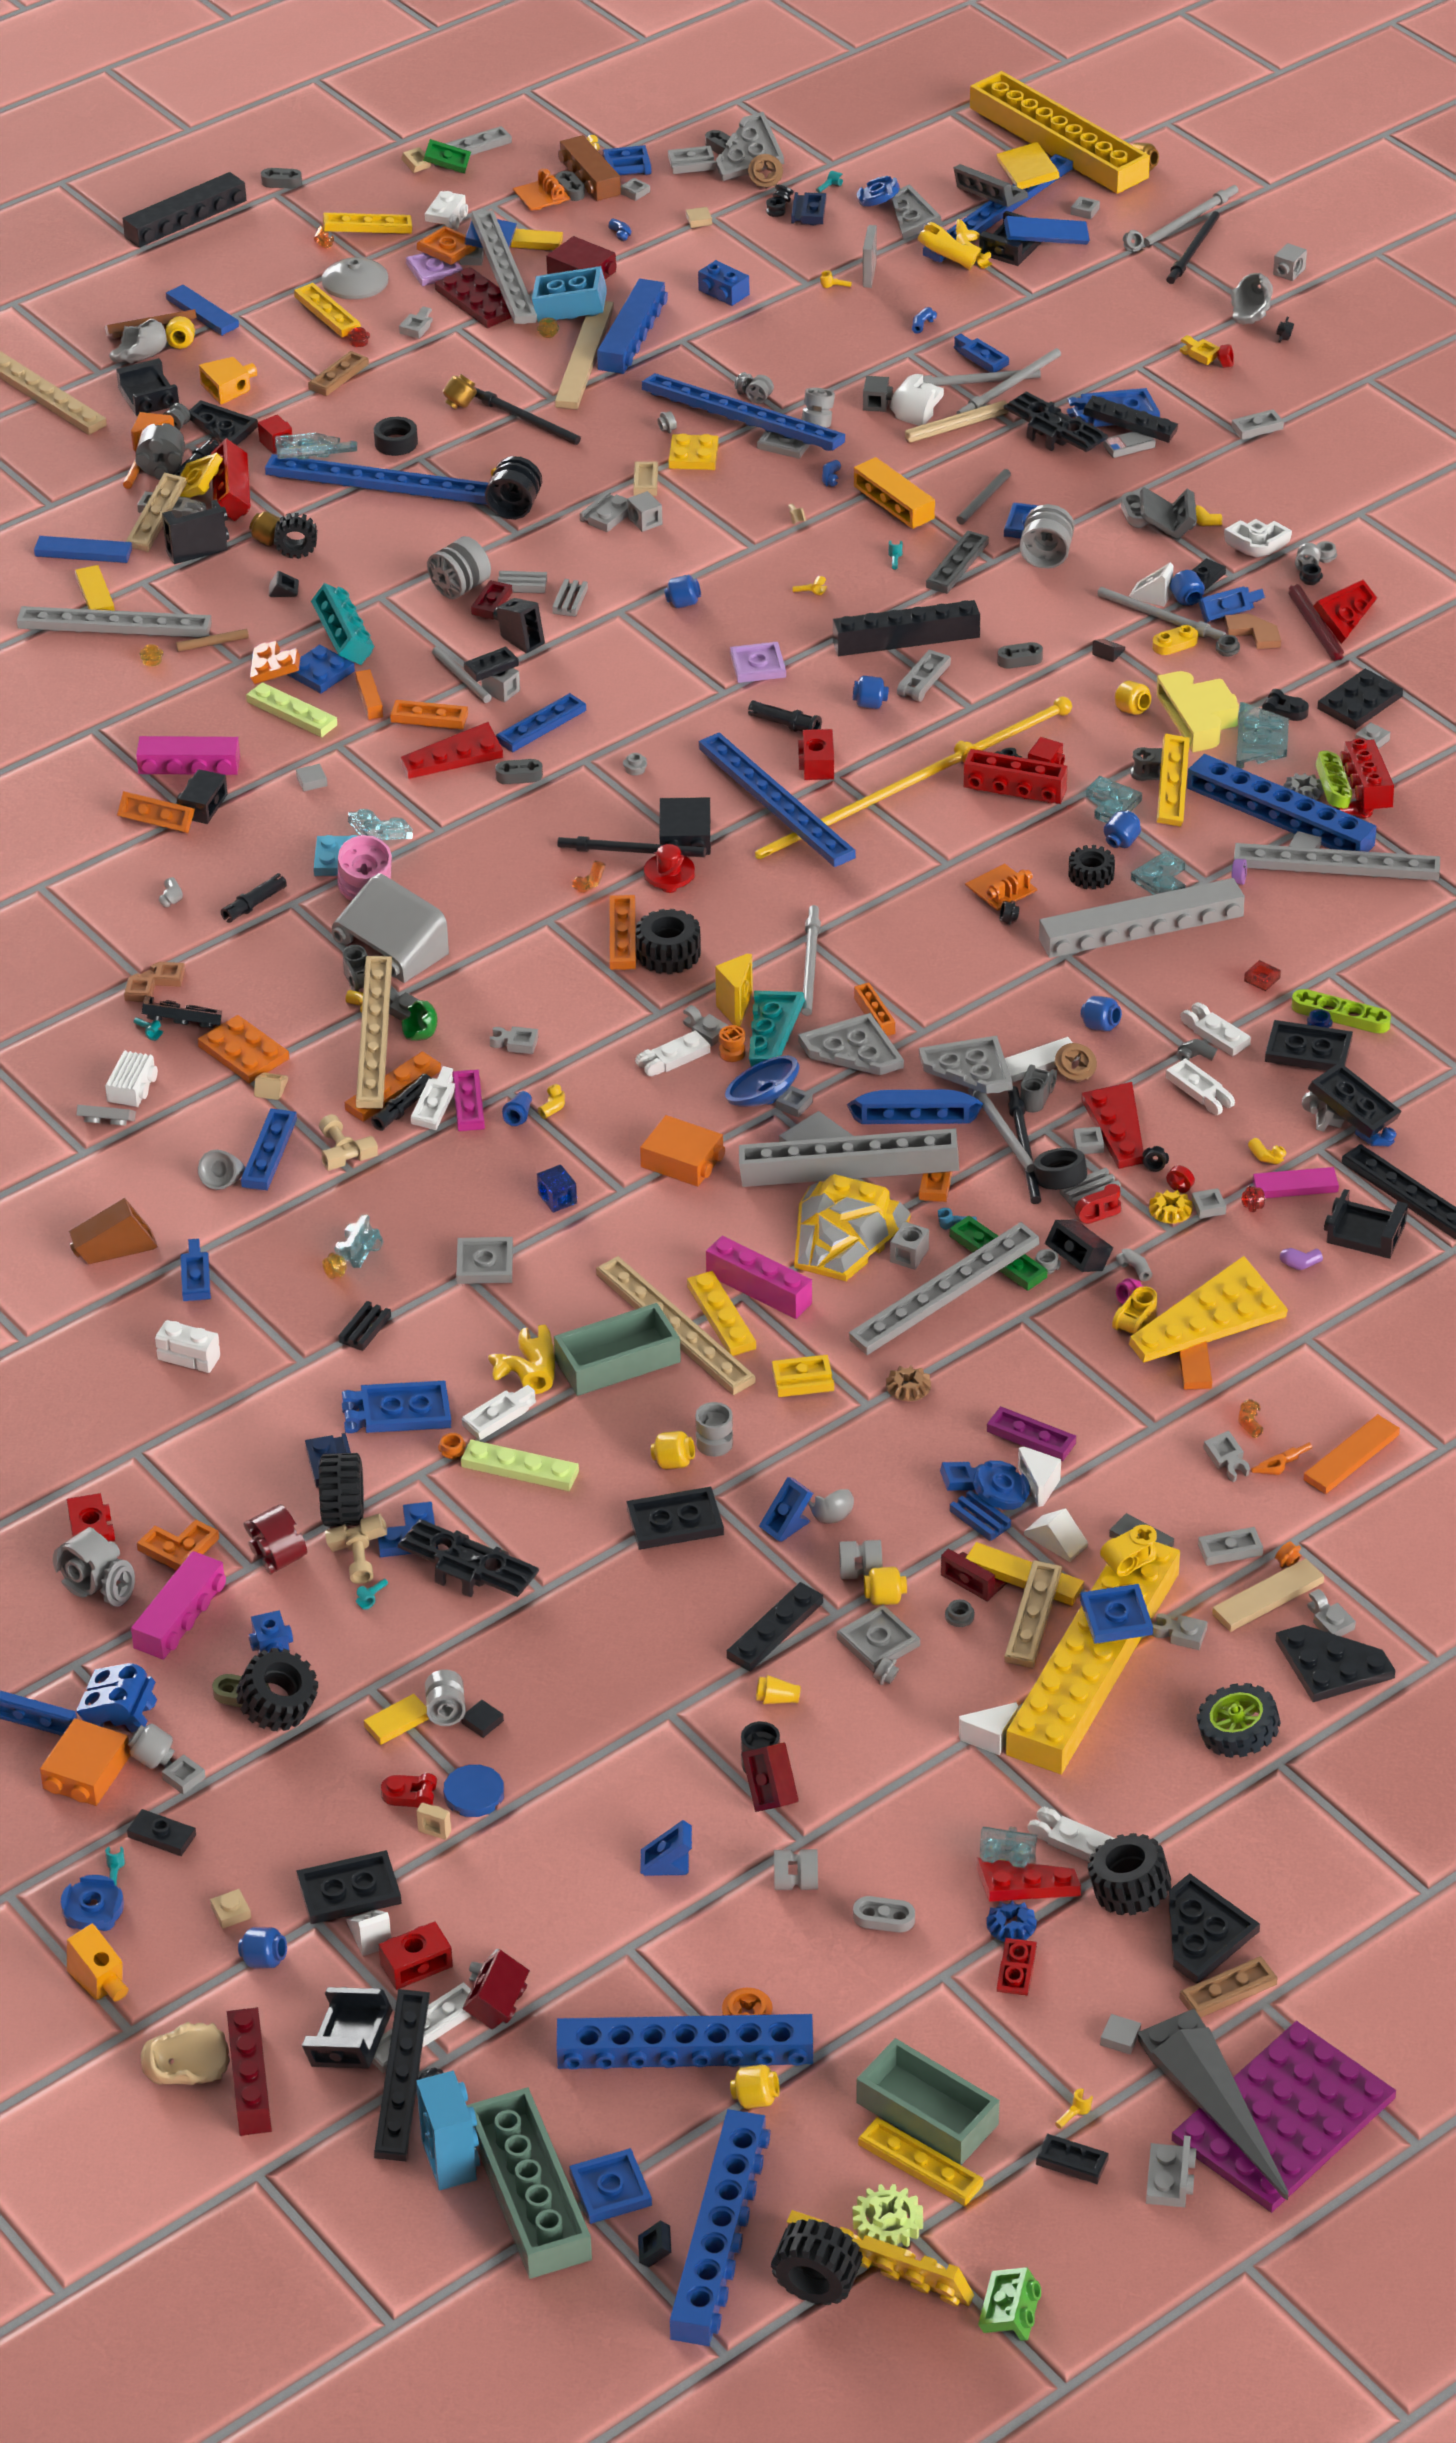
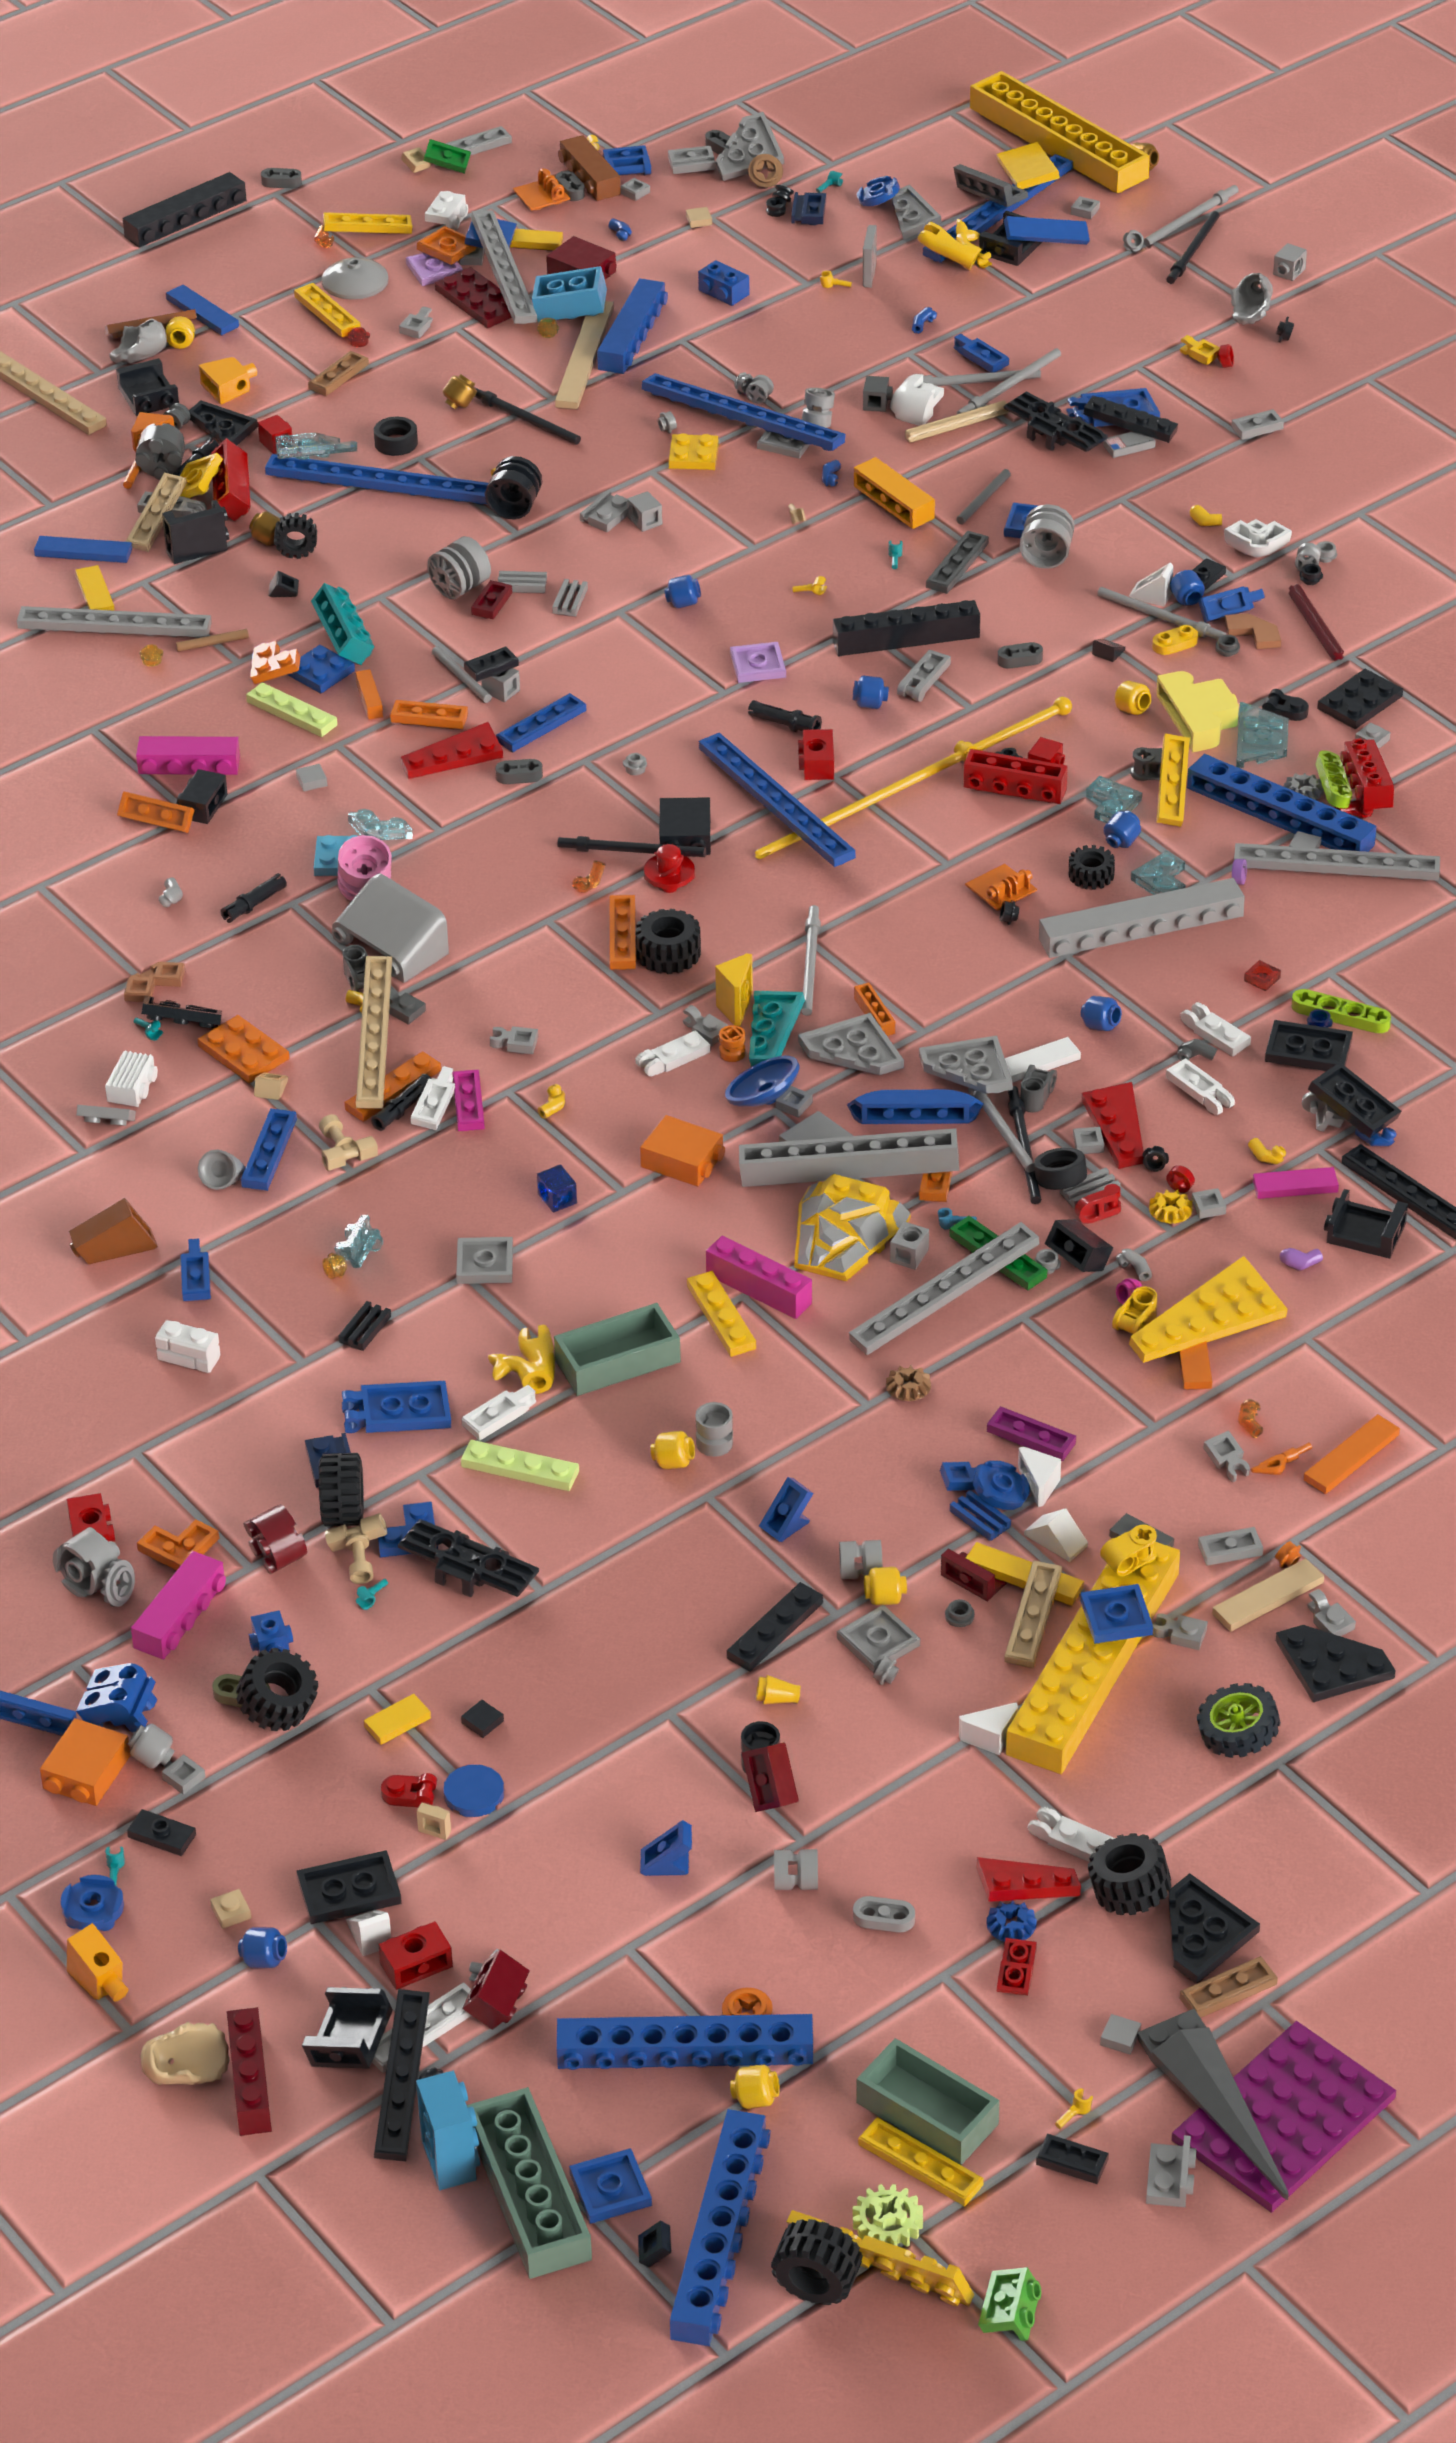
green hair [402,1000,438,1041] -> none
light grey wheel [425,1670,465,1726] -> none
orange plate [438,1433,466,1459] -> none
black torso [493,598,545,653] -> none
blue cone [502,1091,532,1126] -> none
tan tile [596,1256,756,1396] -> none
black plate [626,1487,724,1550] -> none
tan tile [633,462,658,496] -> none
yellow plate [772,1354,834,1397] -> none
light grey hair [808,1489,854,1524] -> none
clear light blue hips [980,1826,1037,1868] -> none
medium nougat gear [1054,1043,1097,1083] -> none
light grey plate [1121,492,1148,528] -> none
dark grey bracket [1140,487,1197,540] -> none
clear red plate [1241,1186,1265,1213] -> none
red wing [1313,579,1377,644] -> none

